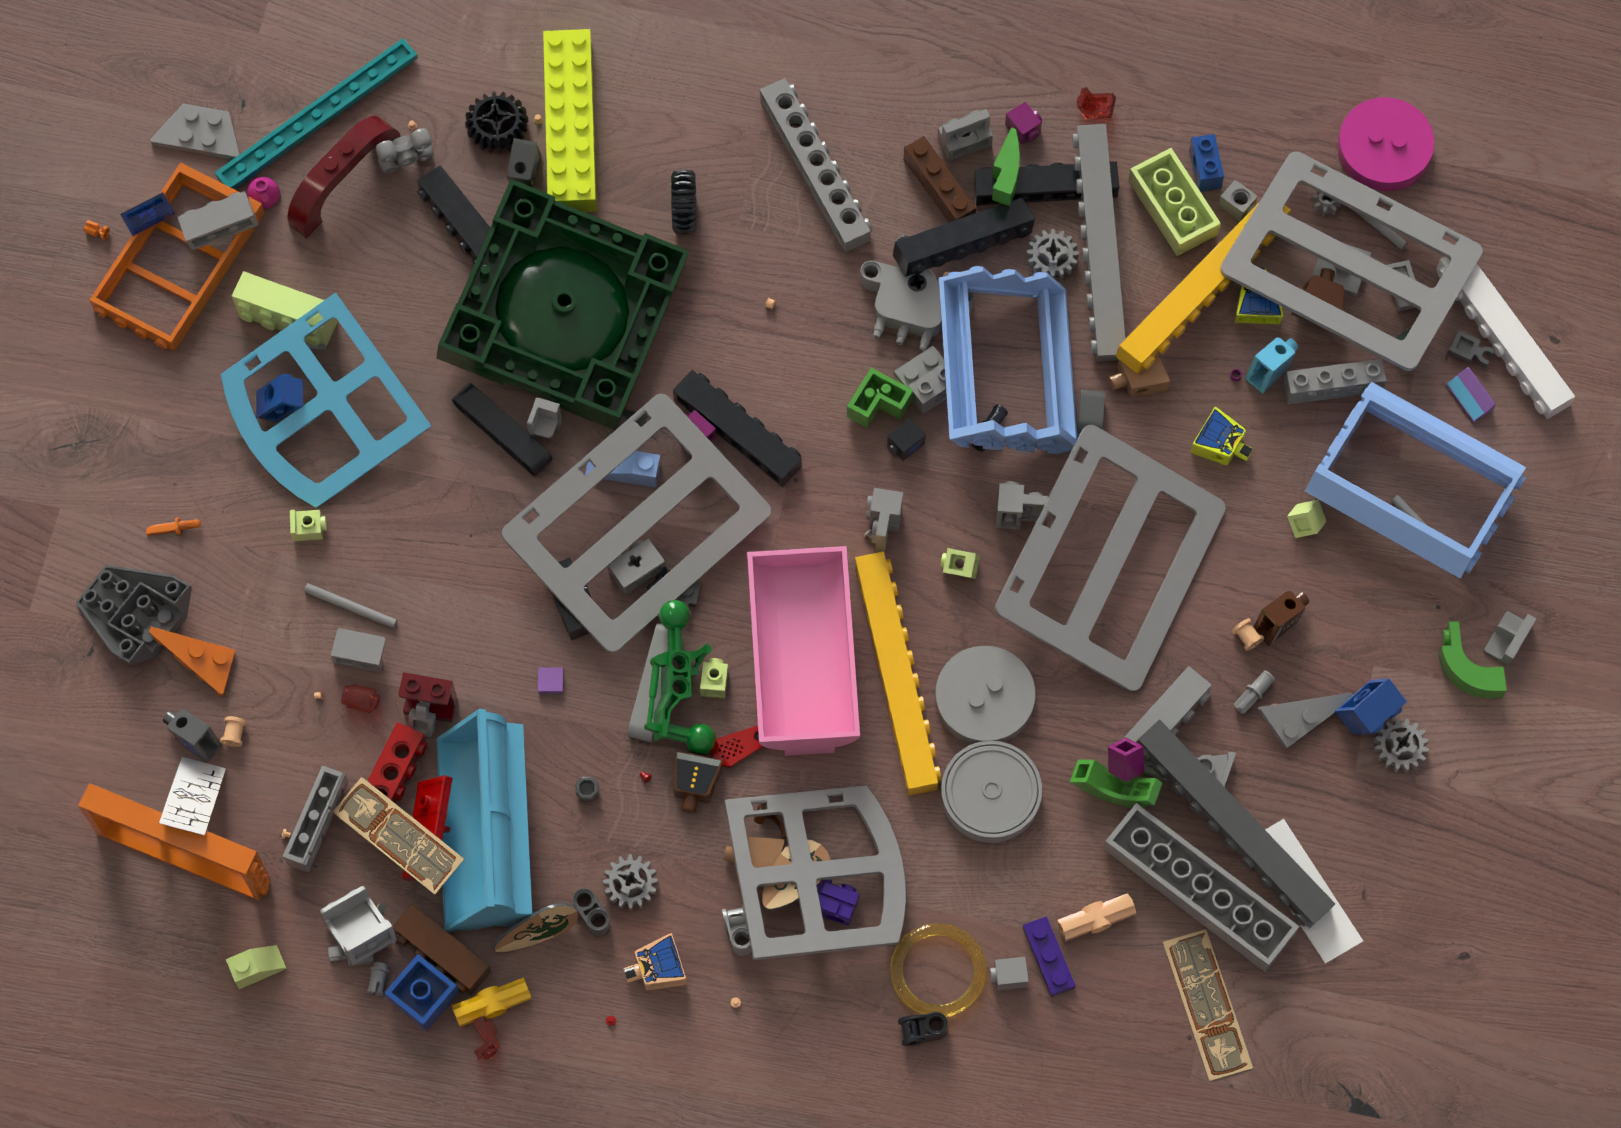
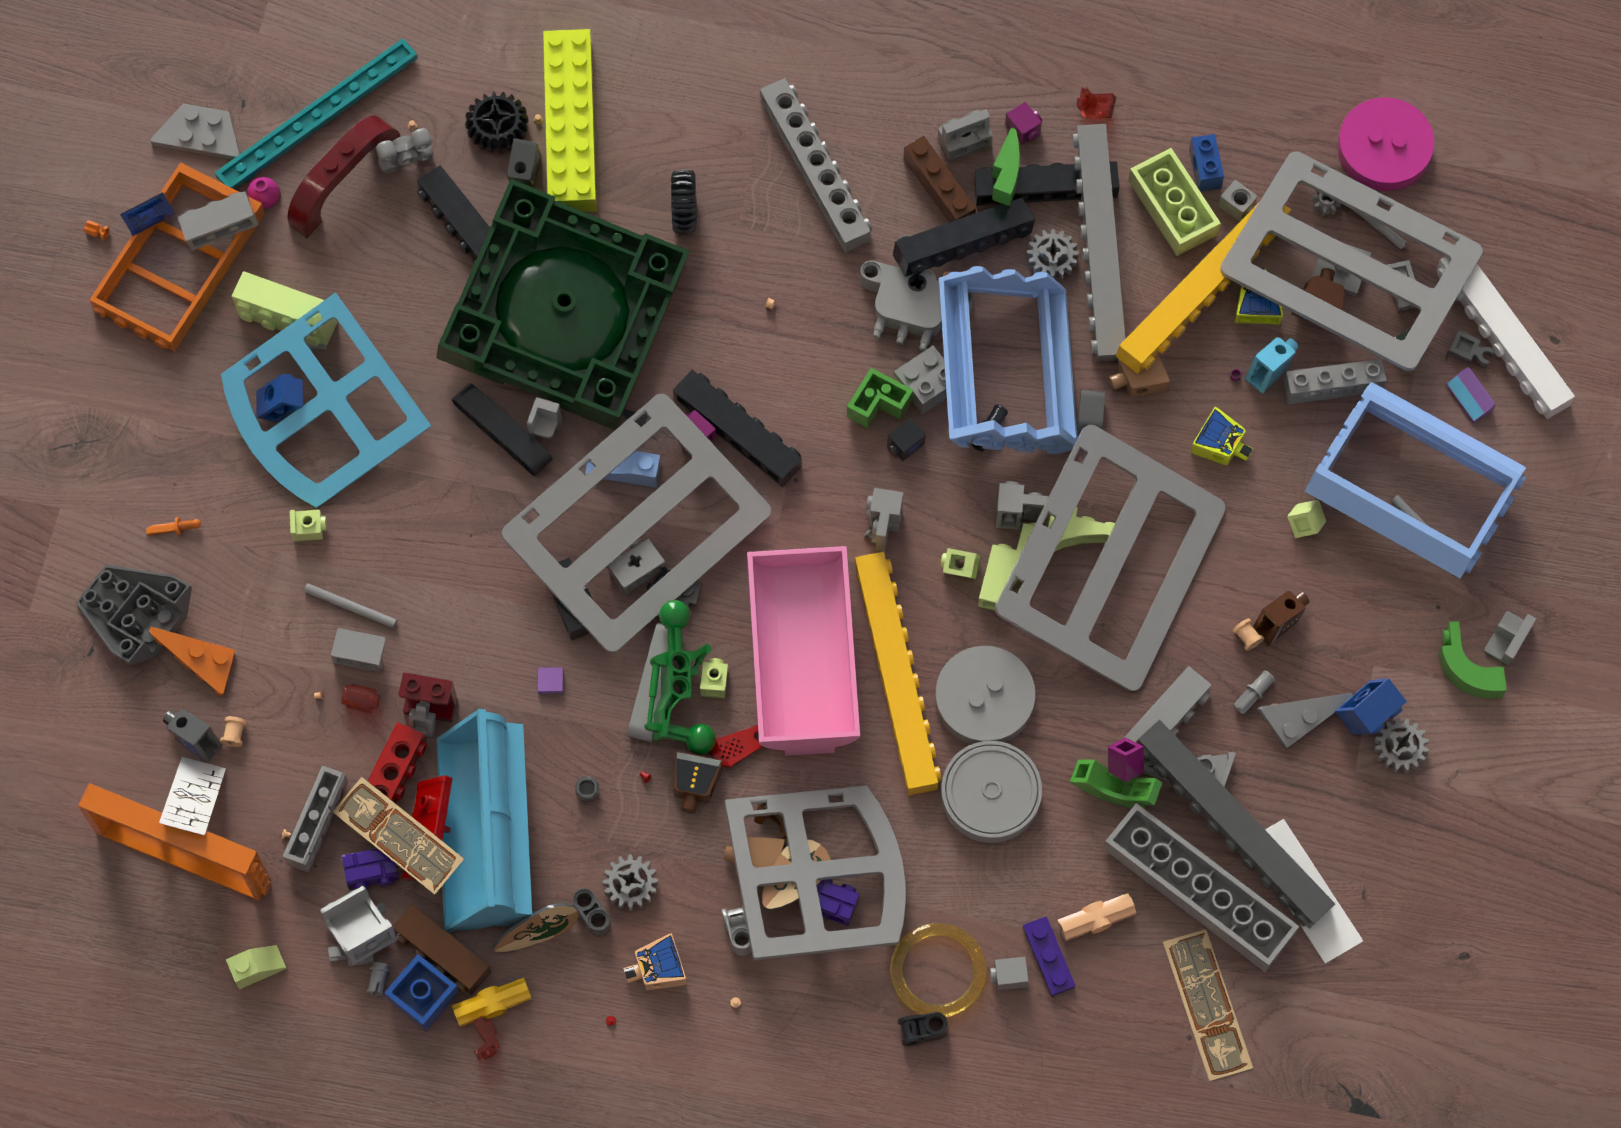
none -> dark purple brick [342,848,399,890]
none -> yellowish green arch [978,507,1115,610]

